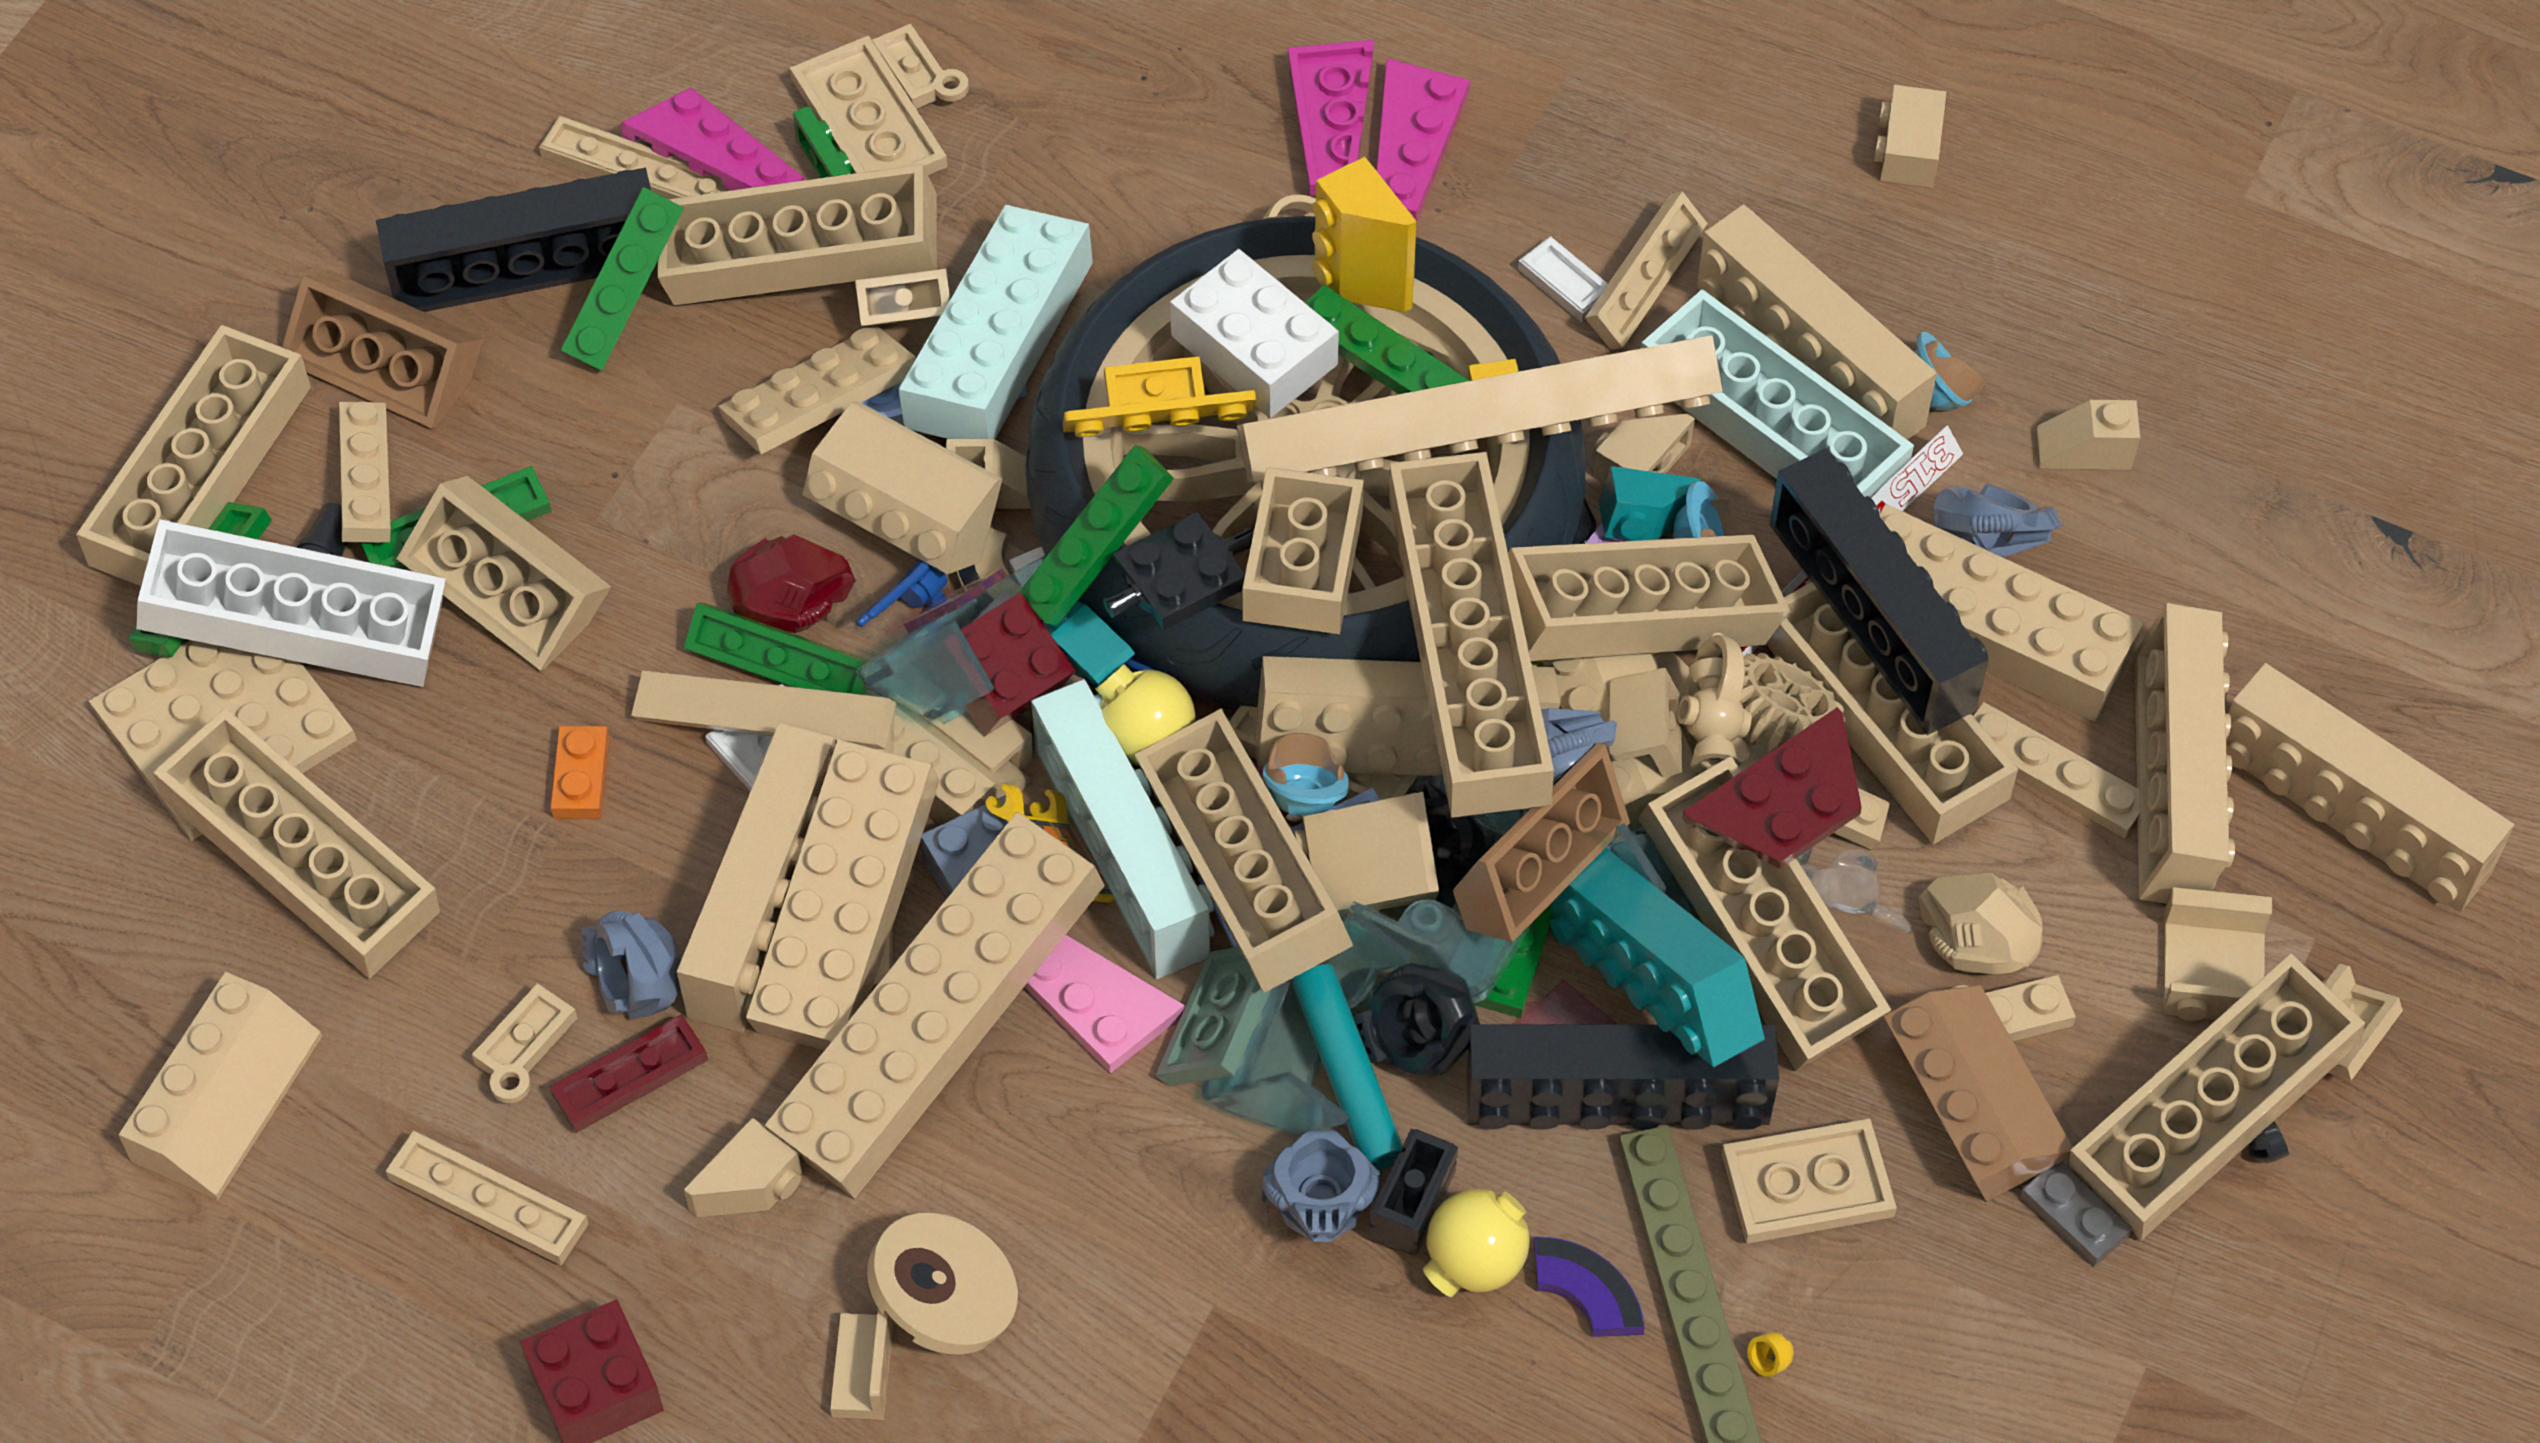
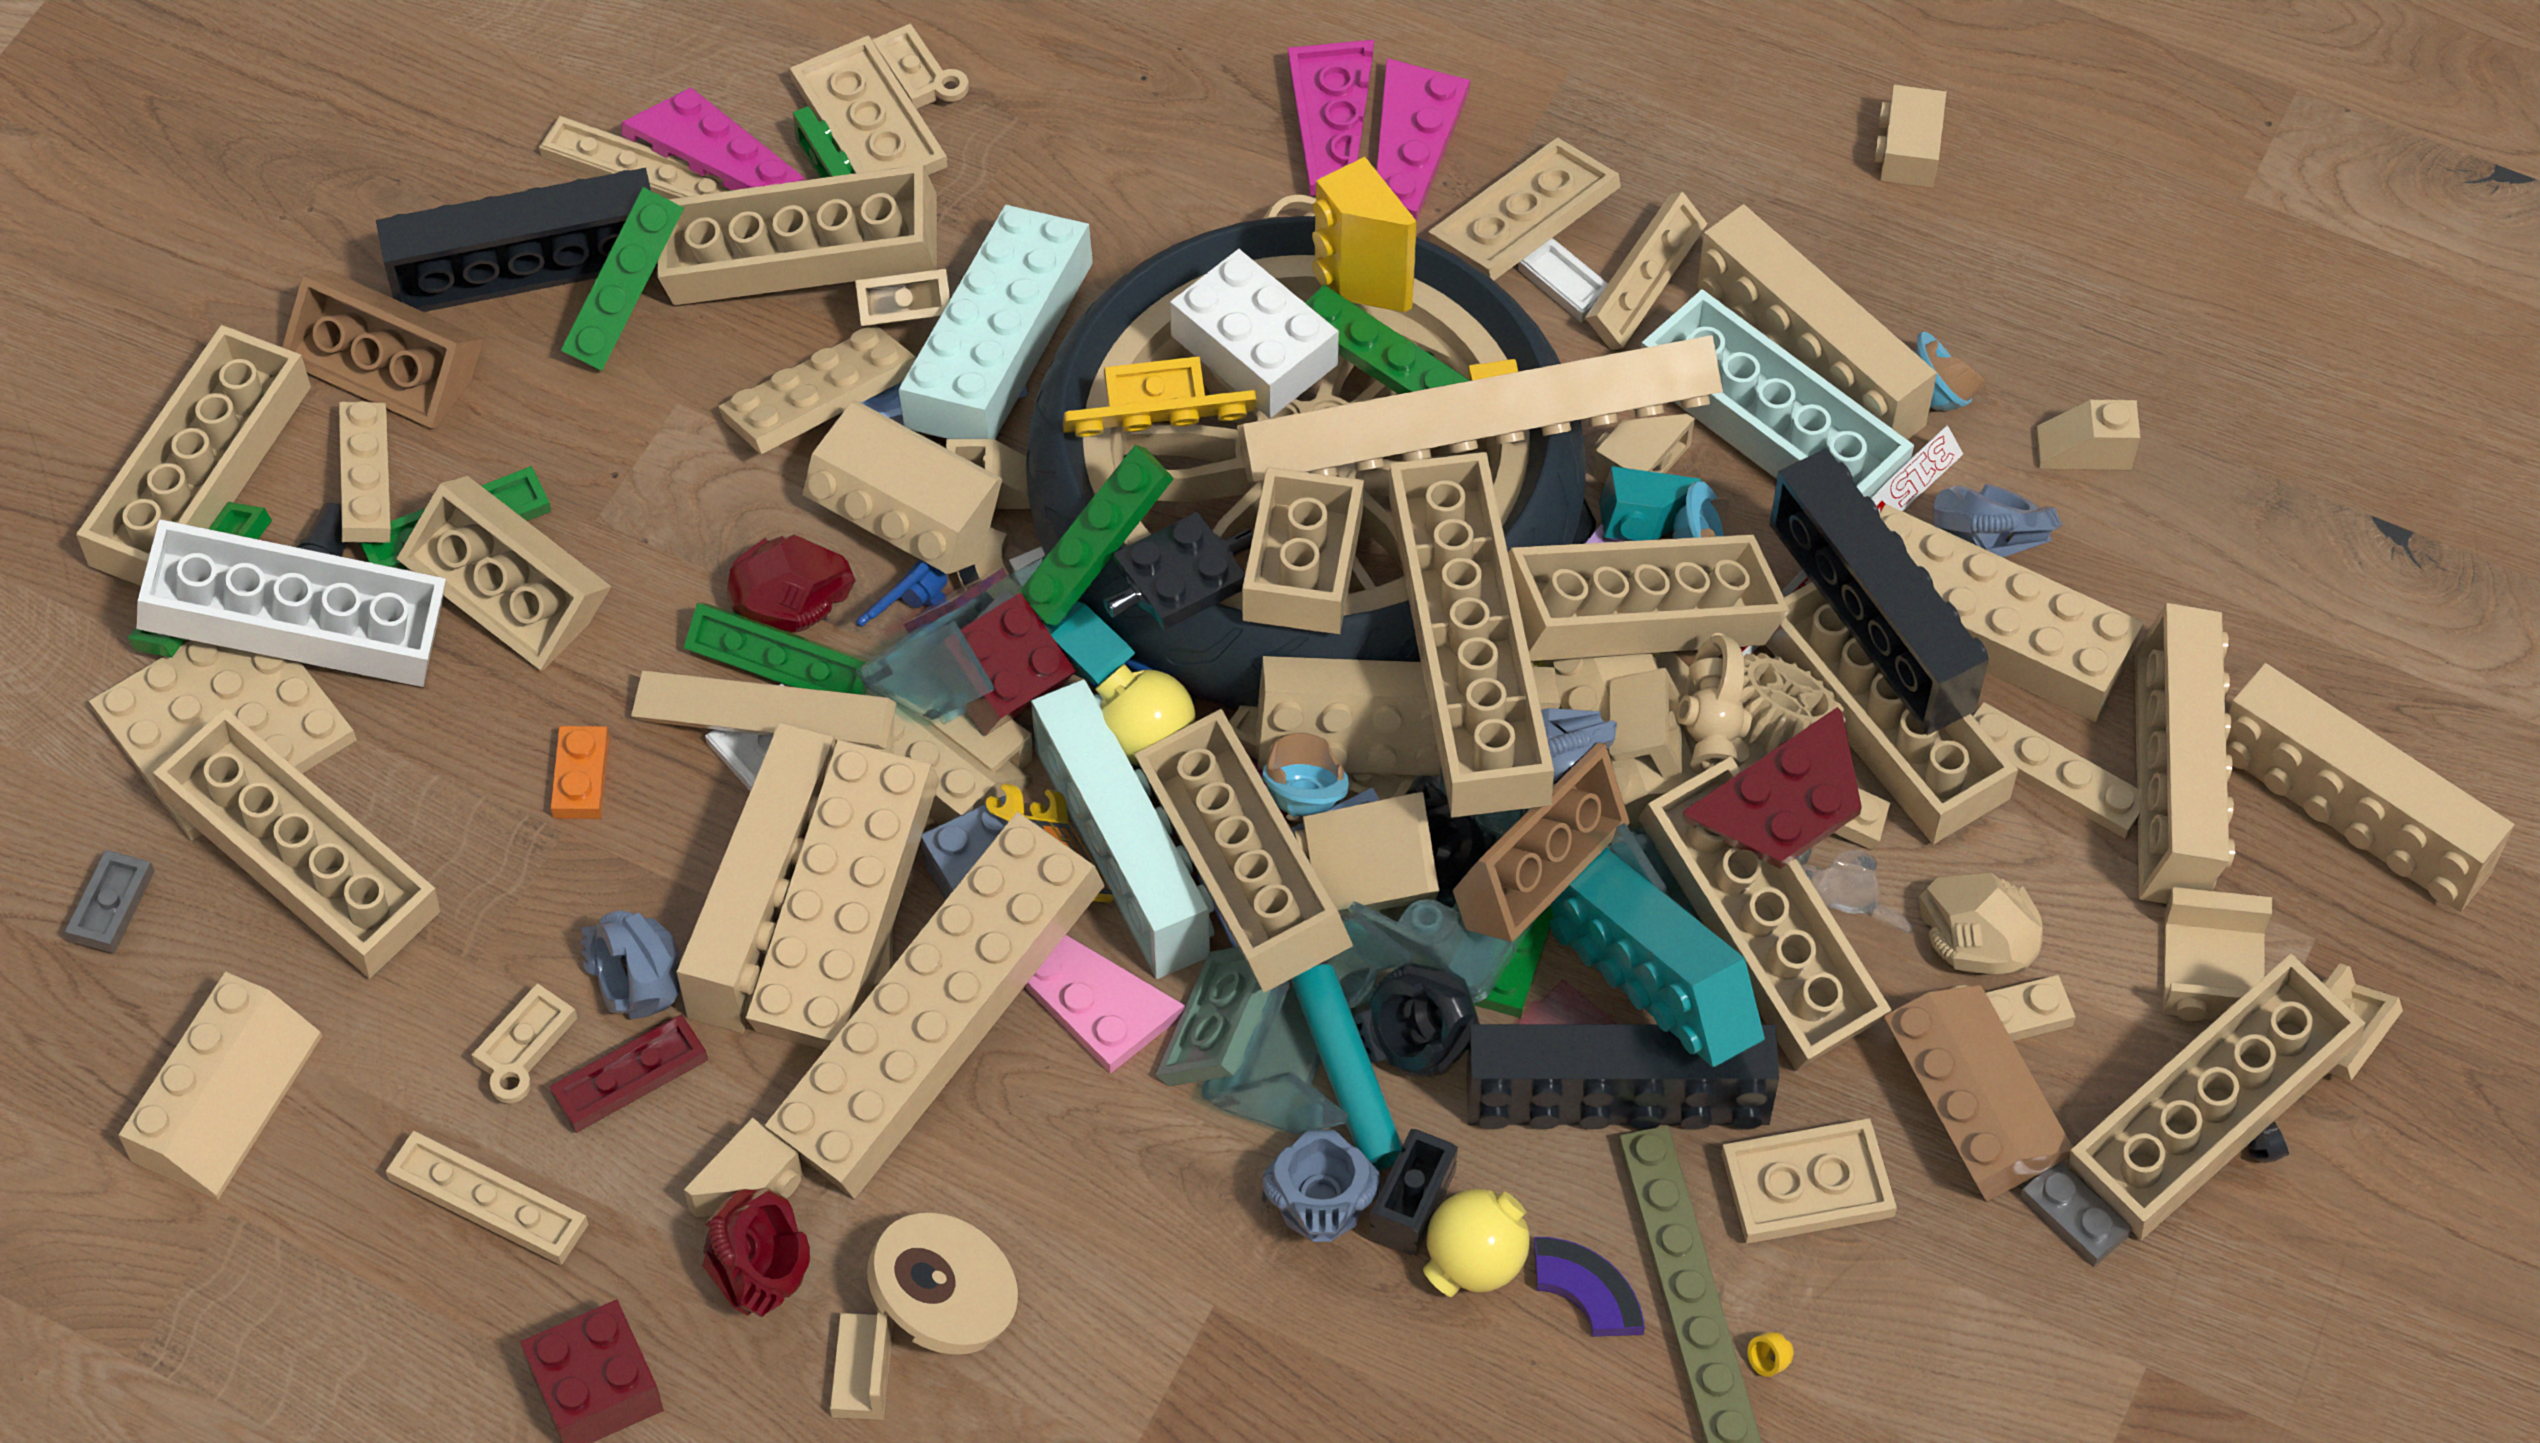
none -> flat silver plate [65,850,155,954]
none -> dark red helmet [702,1188,810,1317]
none -> tan plate [1428,137,1621,281]

